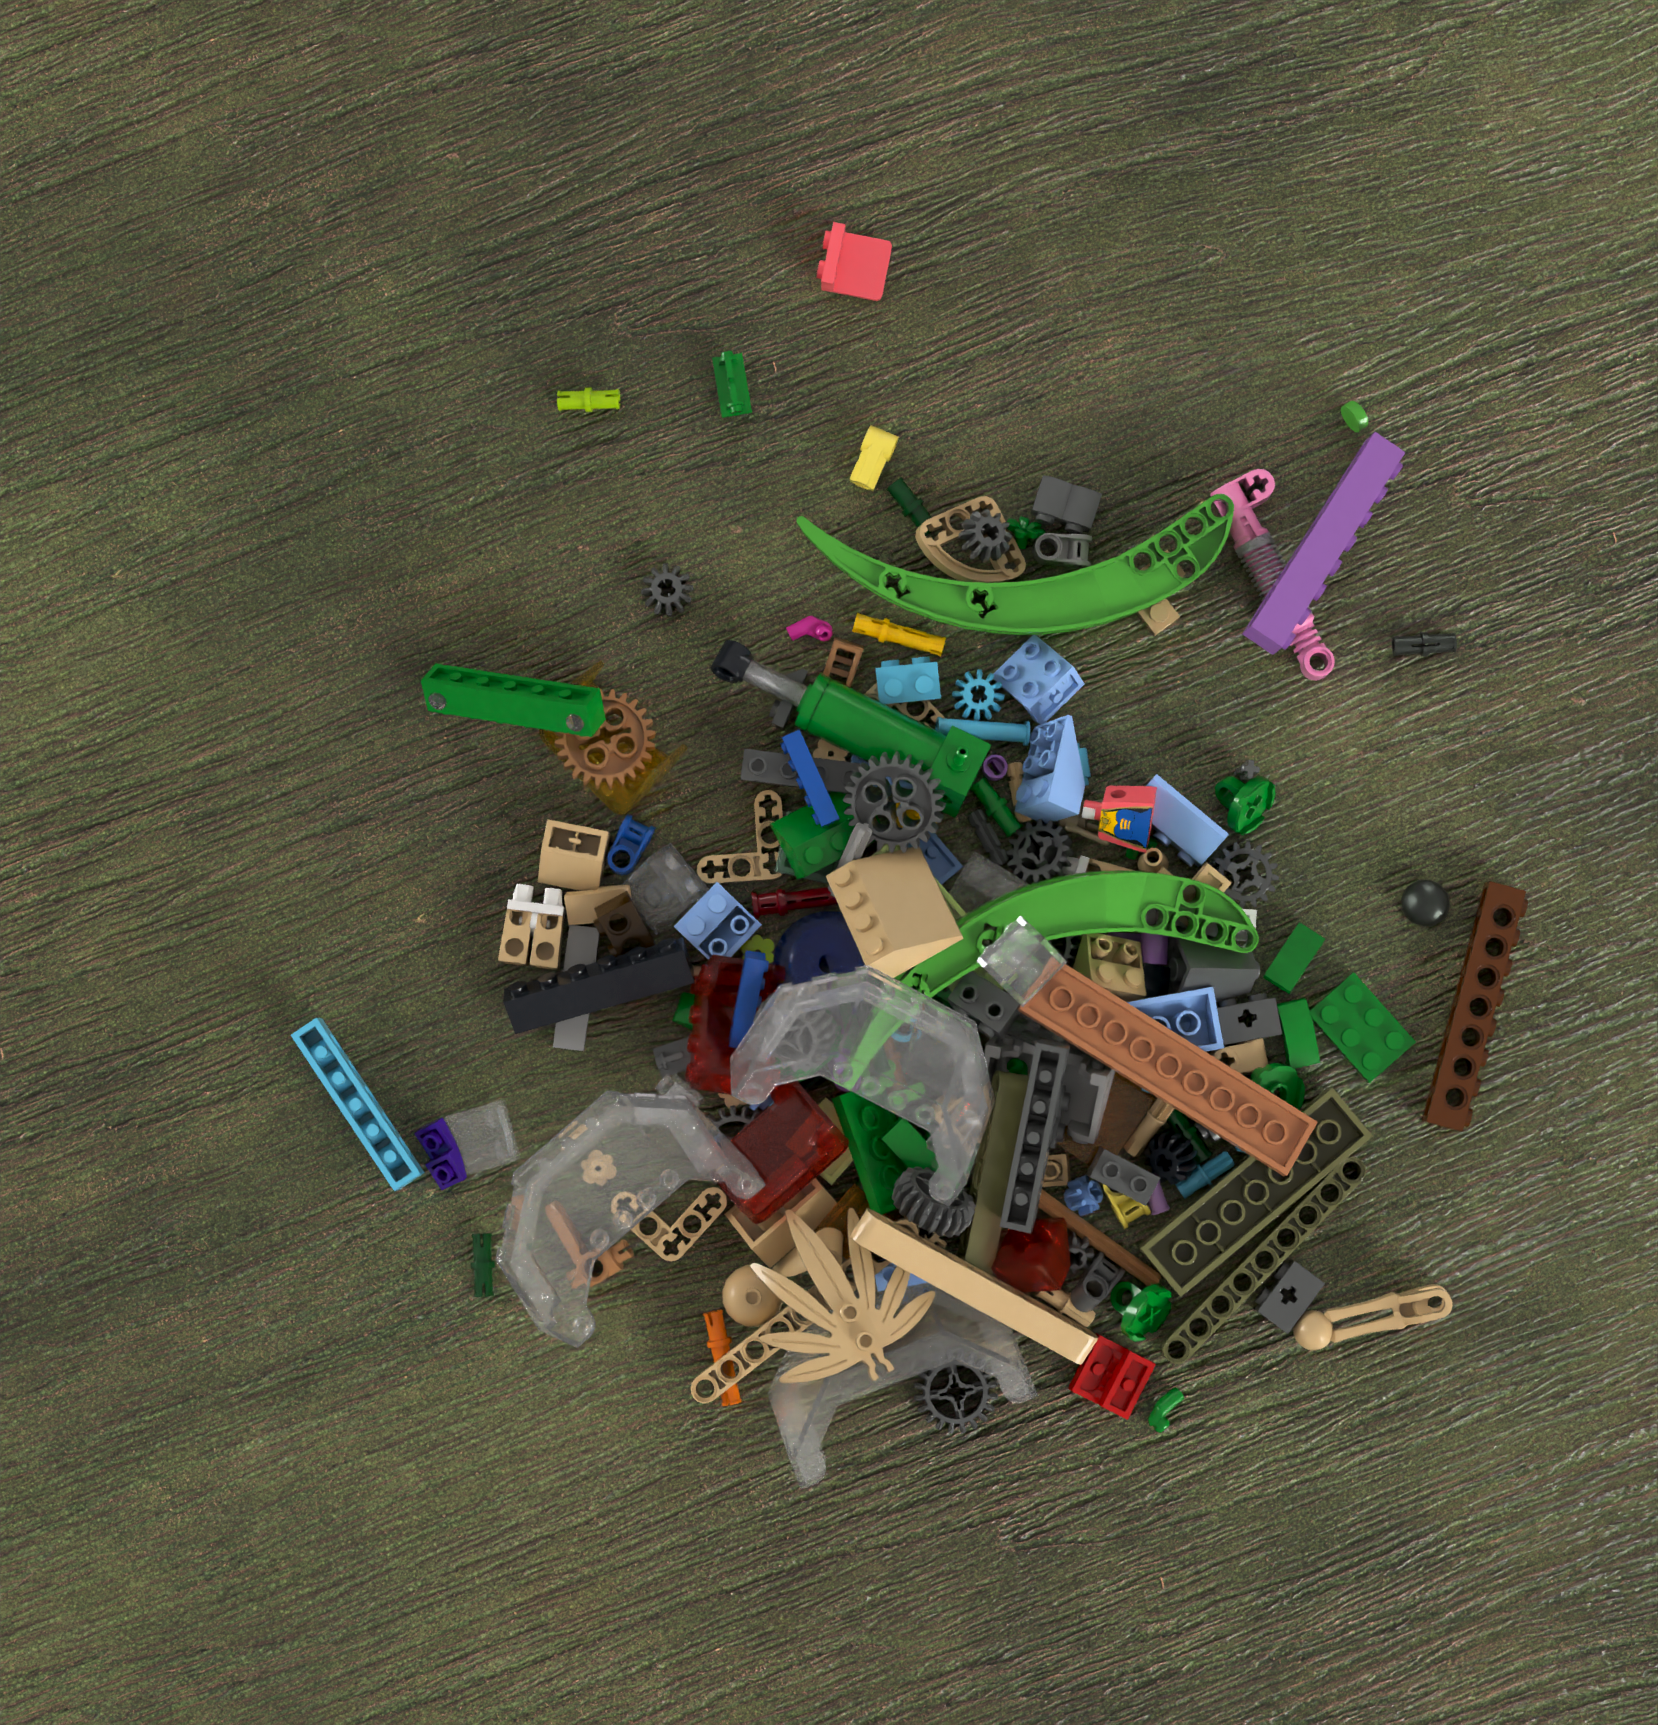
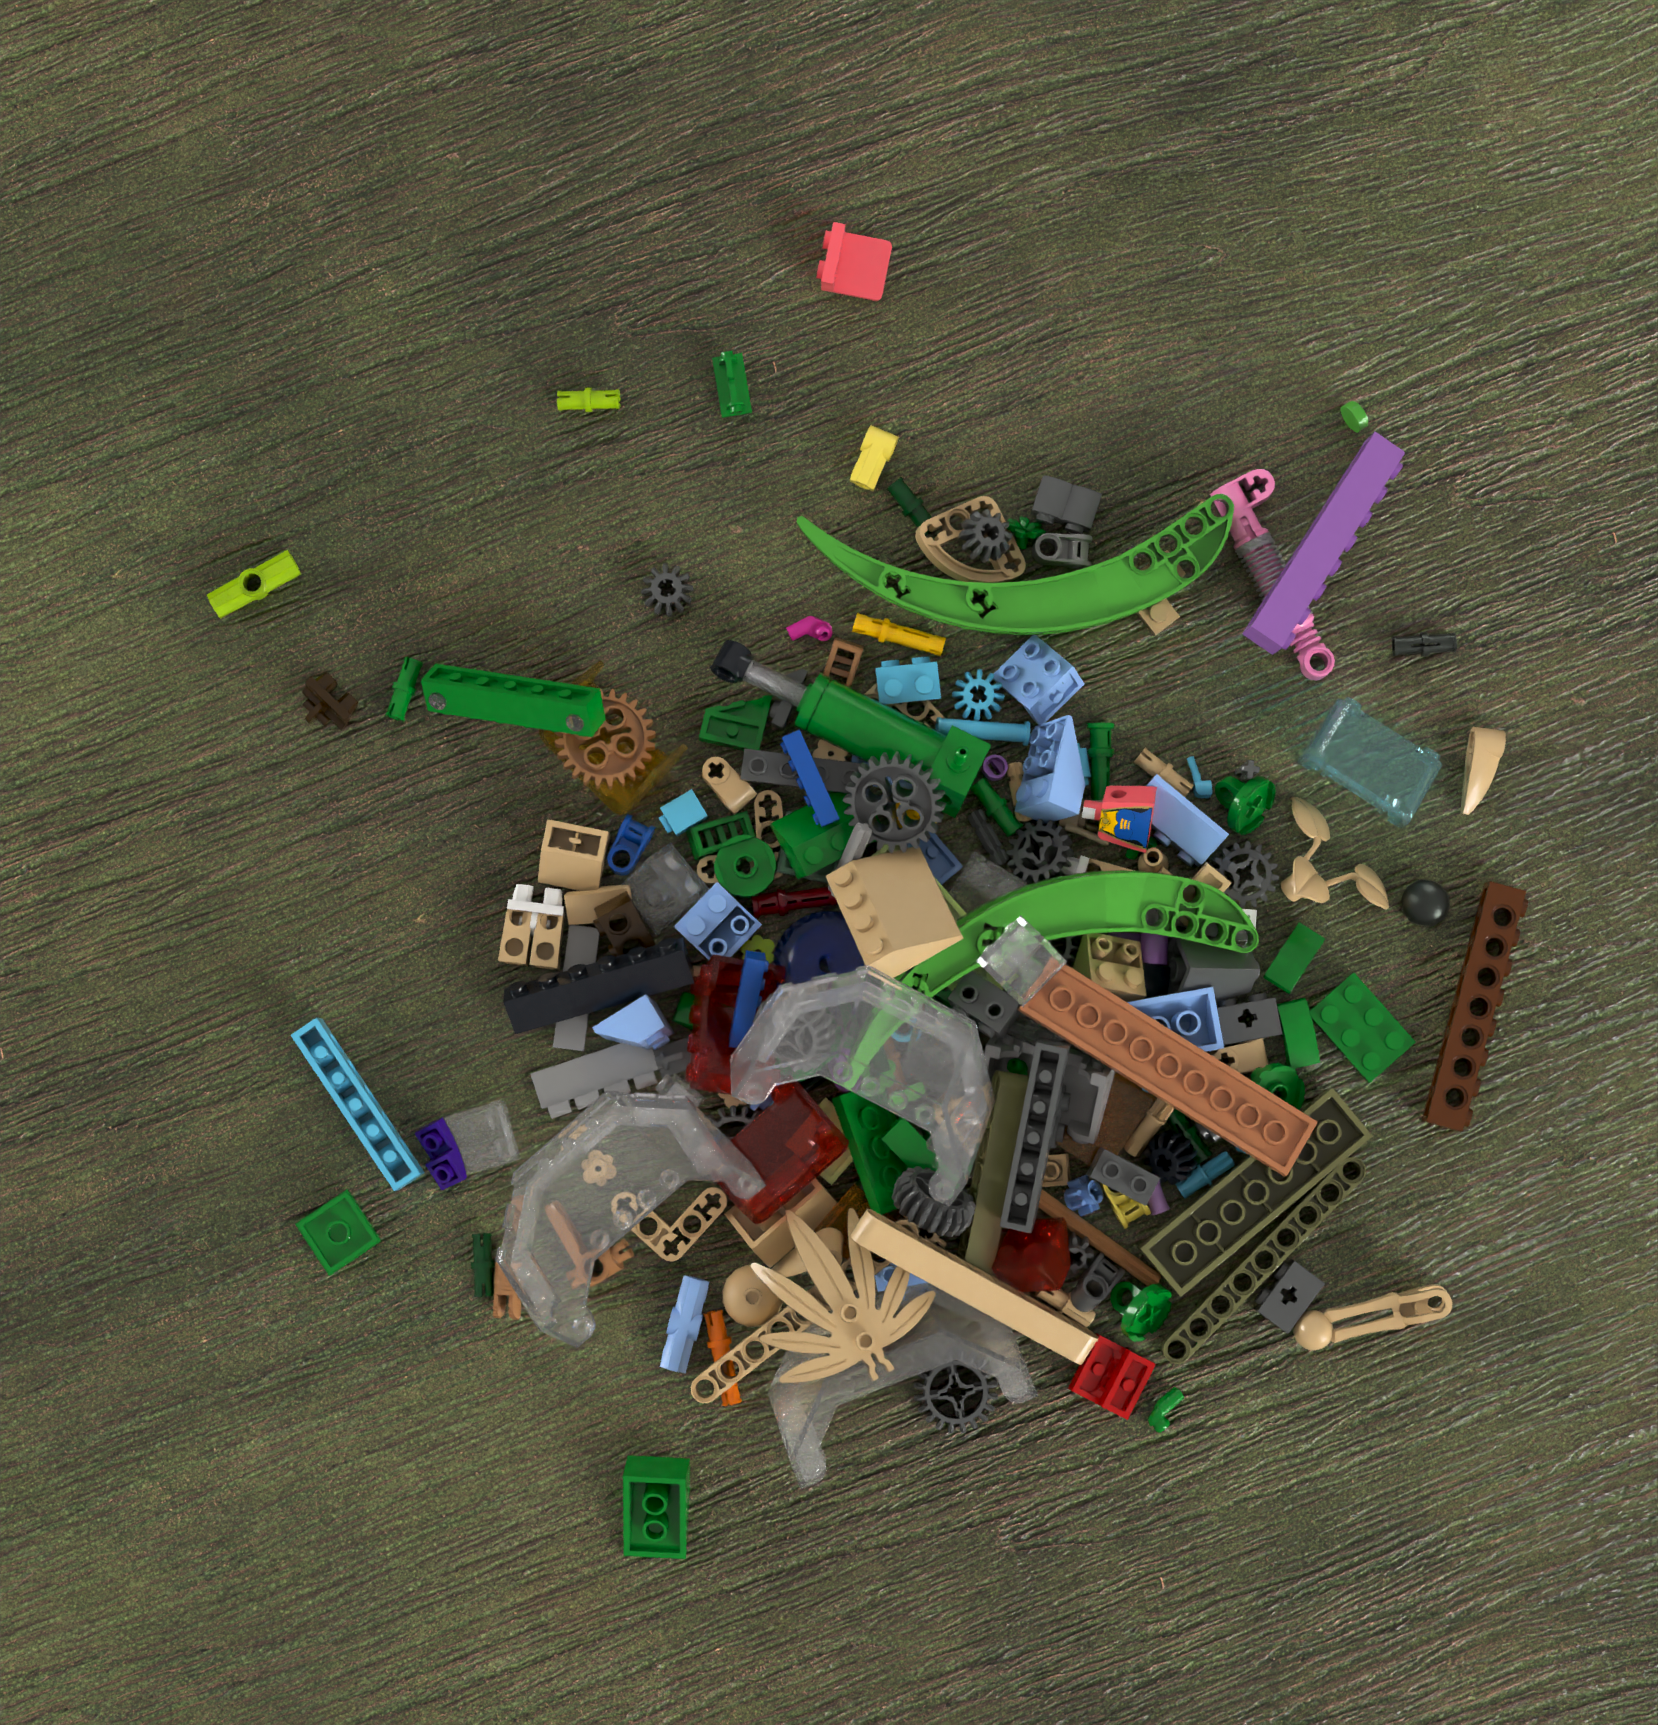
none -> lime piece [207,550,301,619]
none -> green plate [295,1189,382,1276]
none -> dark brown hips [302,672,358,731]
none -> green pin [385,657,423,722]
none -> medium nougat hinge [493,1261,523,1320]
none -> light grey windscreen [531,1043,659,1119]
none -> light blue slope [592,994,674,1050]
none -> green slope [623,1455,690,1559]
none -> medium azure brick [659,789,709,837]
none -> light blue piece [660,1275,710,1373]
none -> green slope [686,811,756,860]
none -> green wing [699,695,772,751]
none -> tan piece [702,757,757,815]
none -> green plate [714,835,777,898]
none -> green pin [1087,723,1115,800]
none -> tan pin [1133,747,1194,797]
none -> medium azure hand [1187,756,1212,798]
none -> tan plant [1280,796,1390,910]
none -> clear light blue windscreen [1297,697,1442,829]
none -> tan piece [1460,727,1506,815]

